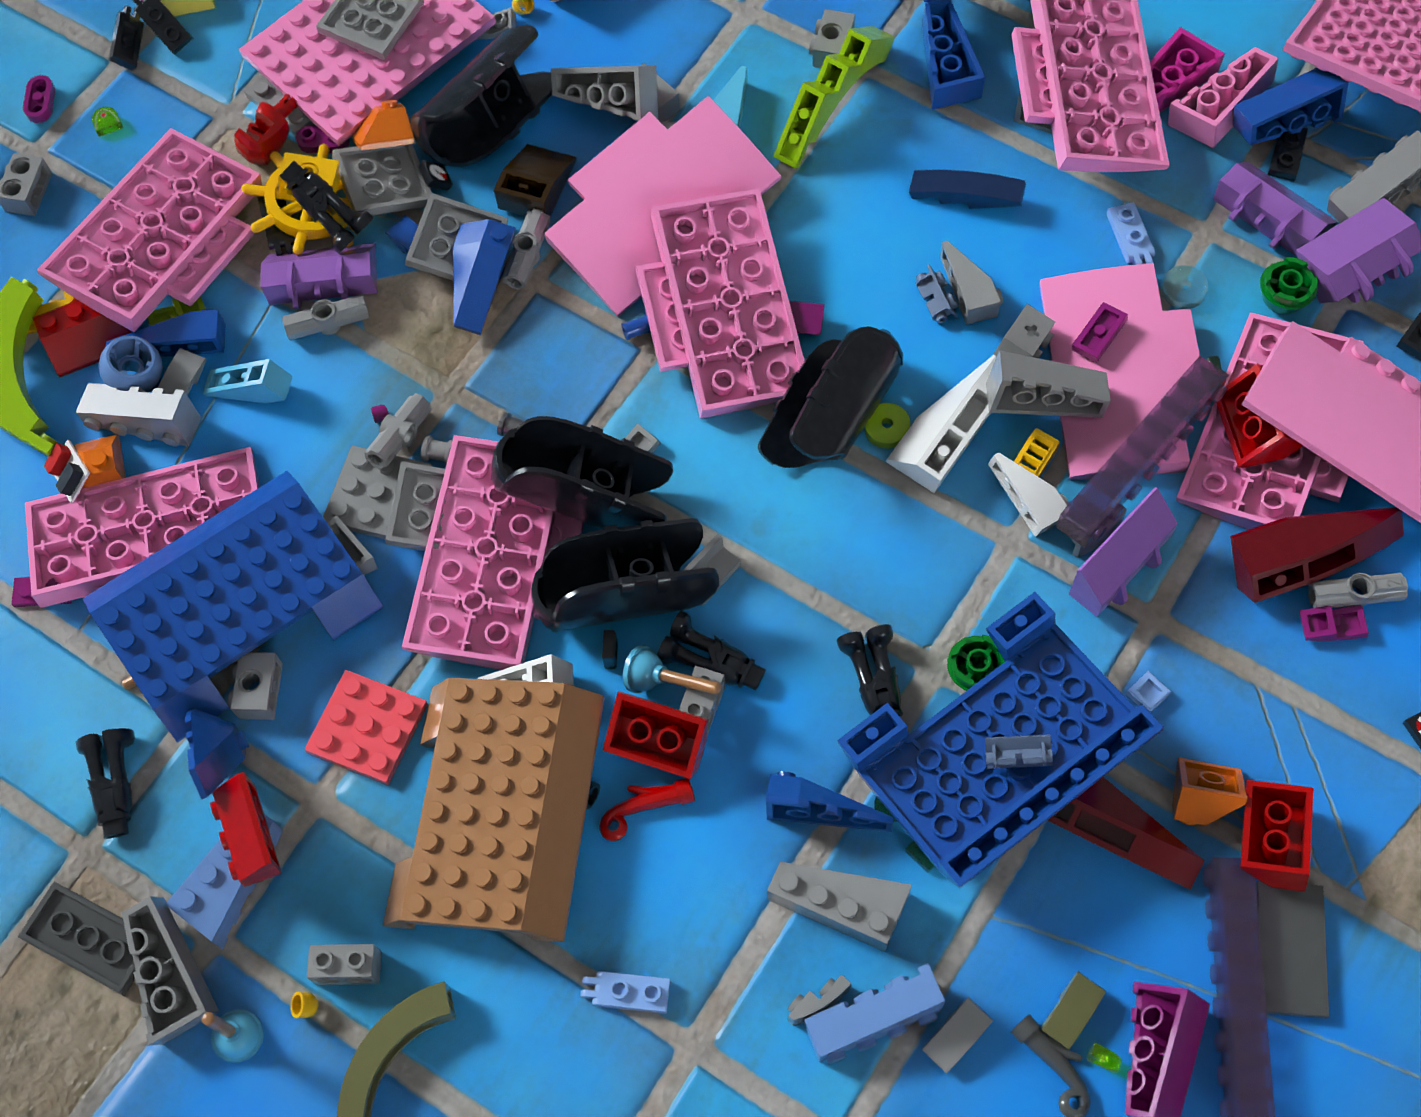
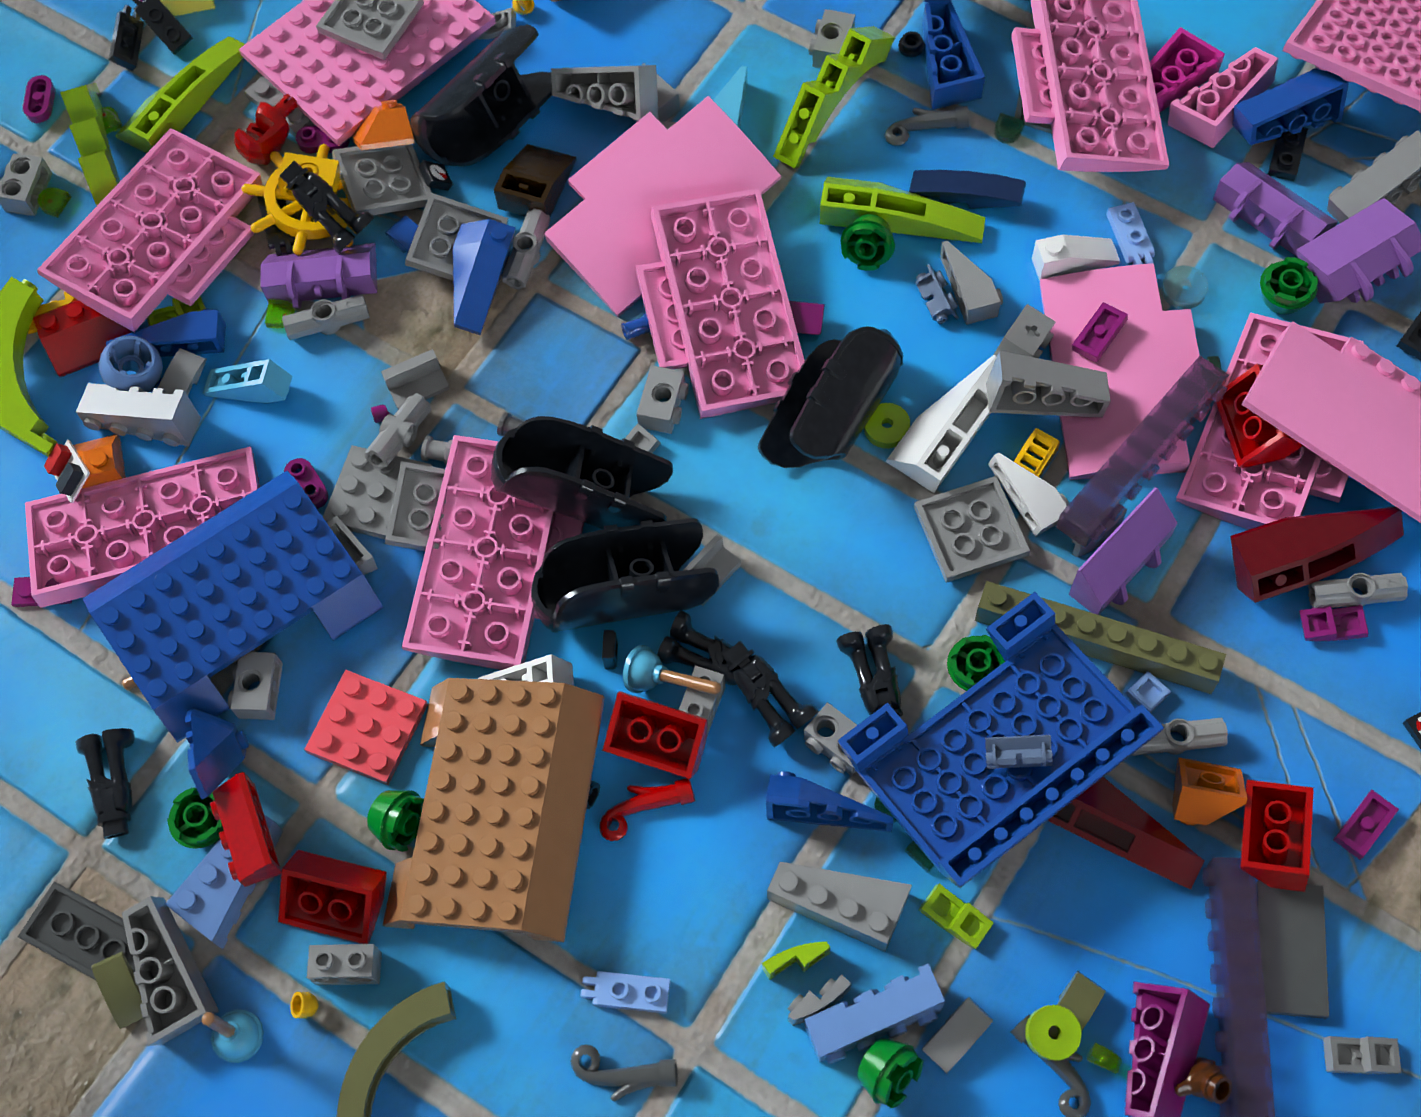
none -> clear neon green tile [37,187,71,218]
none -> lime arch [60,83,120,206]
none -> olive slope [91,952,143,1029]
none -> lime wedge [116,36,245,153]
none -> green cone [167,788,224,849]
none -> clear neon green tile [265,300,296,328]
none -> red slope [278,850,387,944]
none -> magenta plate [284,458,328,509]
none -> green cone [367,790,424,852]
none -> light grey panel [381,349,450,410]
none -> dark grey plant [571,1045,678,1101]
none -> light grey brick [637,365,689,434]
none -> black piece [722,641,819,748]
none -> lime slope [762,942,830,980]
none -> light grey brick [804,702,857,776]
none -> lime wedge [820,177,986,243]
none -> green cone [840,214,895,271]
none -> green cone [858,1038,923,1108]
none -> dark grey plant [885,106,969,146]
none -> black plate [898,31,924,57]
none -> light grey plate [914,476,1030,583]
none -> lime slope [918,883,994,949]
none -> olive brick [975,581,1226,694]
none -> clear green tile [994,113,1025,144]
none -> lime piece [1025,1005,1081,1061]
none -> white slope [1032,235,1120,281]
none -> light grey piece [1132,718,1228,756]
none -> reddish brown animal [1174,1057,1232,1104]
none -> light grey slope [1323,1036,1401,1074]
none -> magenta plate [1333,789,1399,860]

